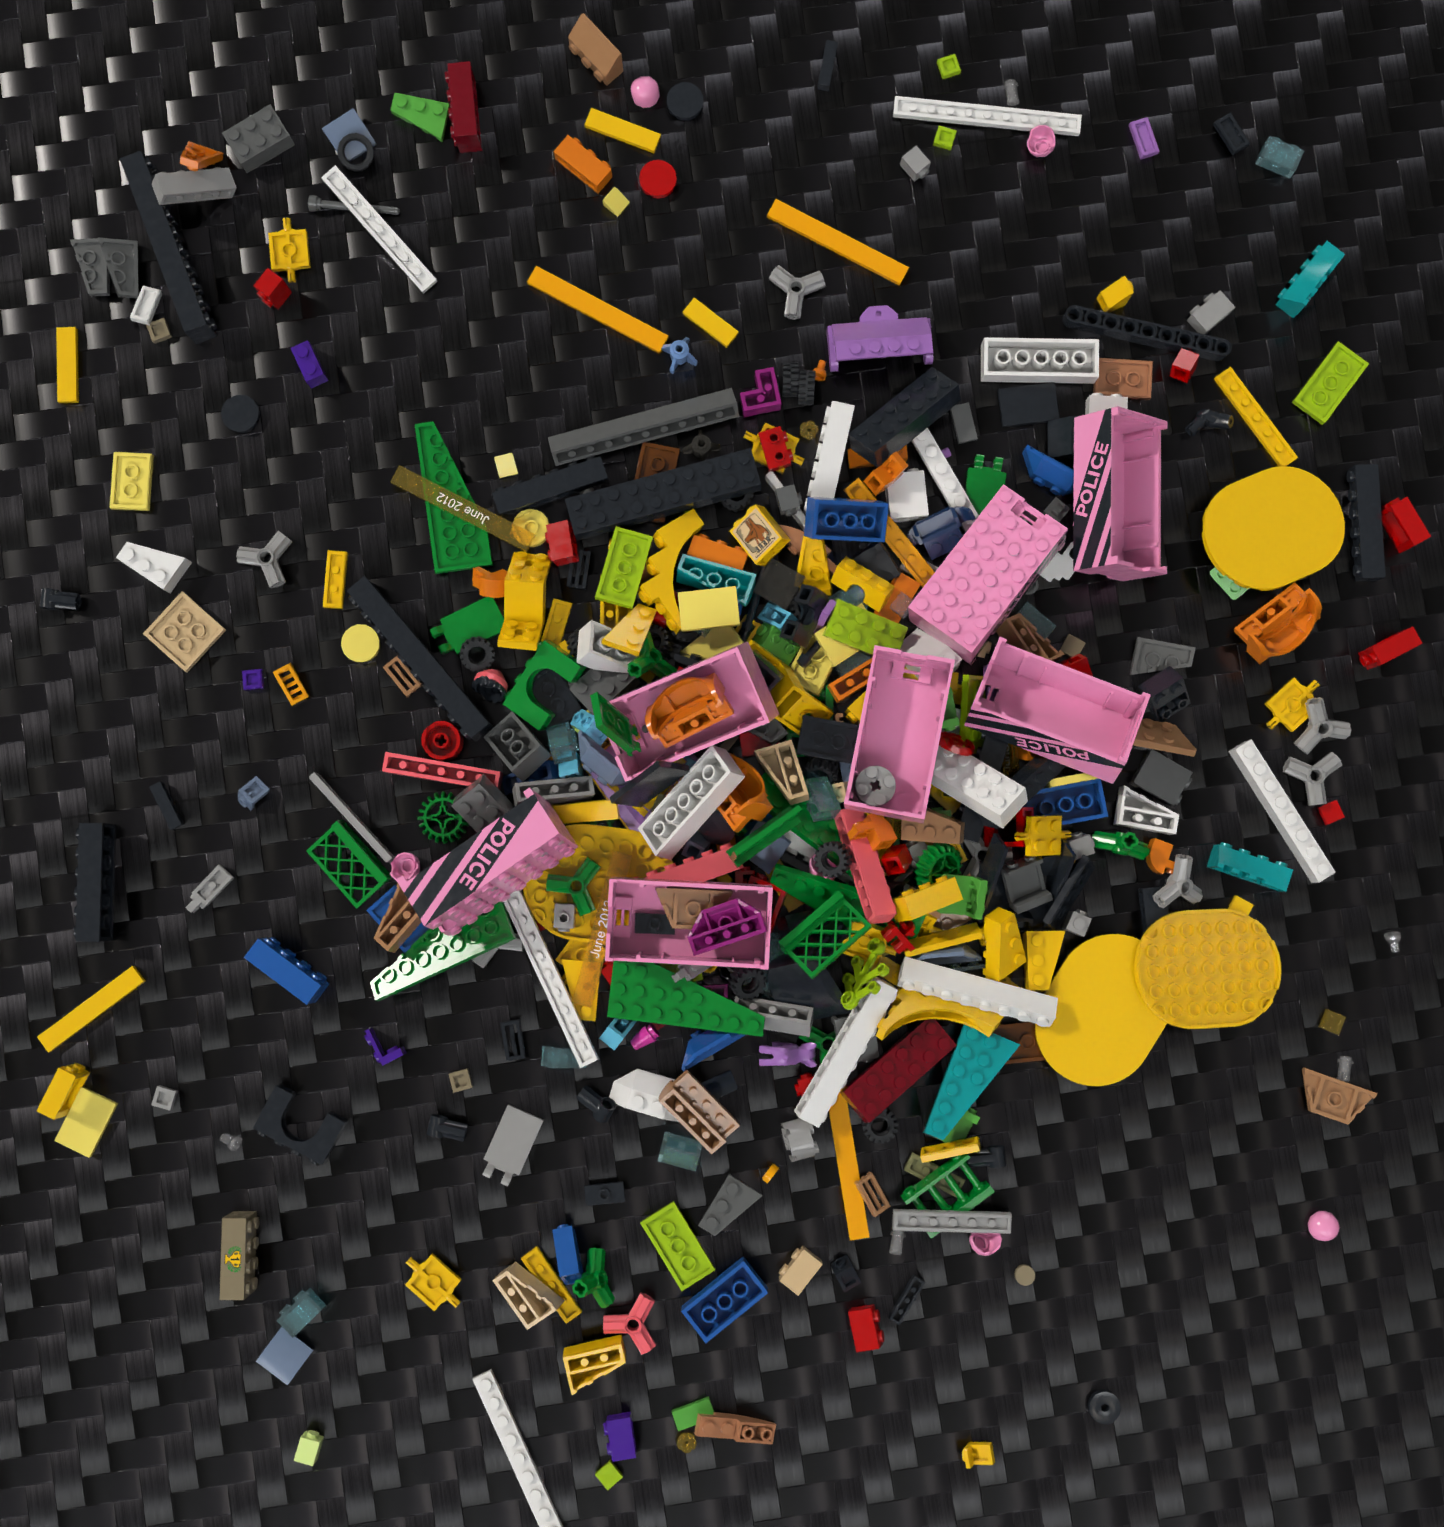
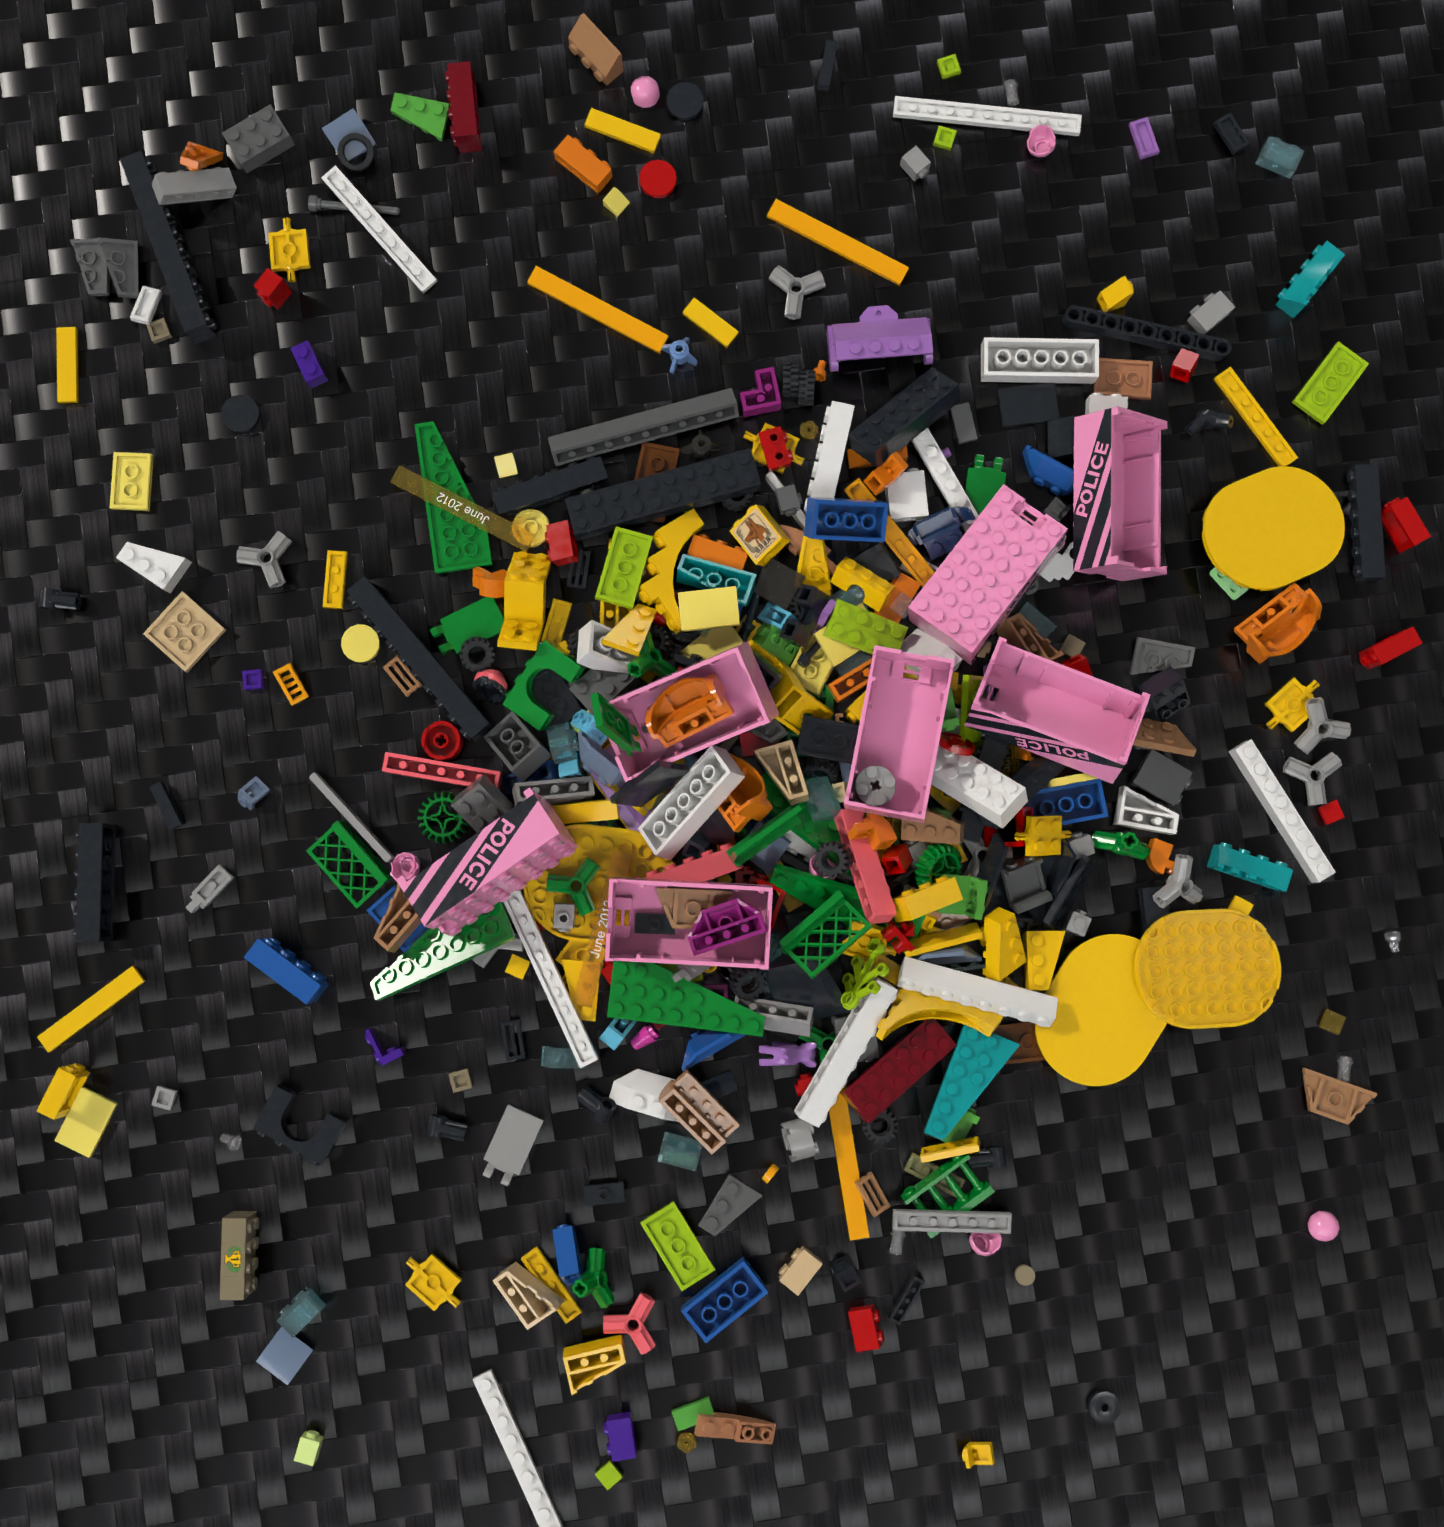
none -> yellow tile [505,954,531,980]

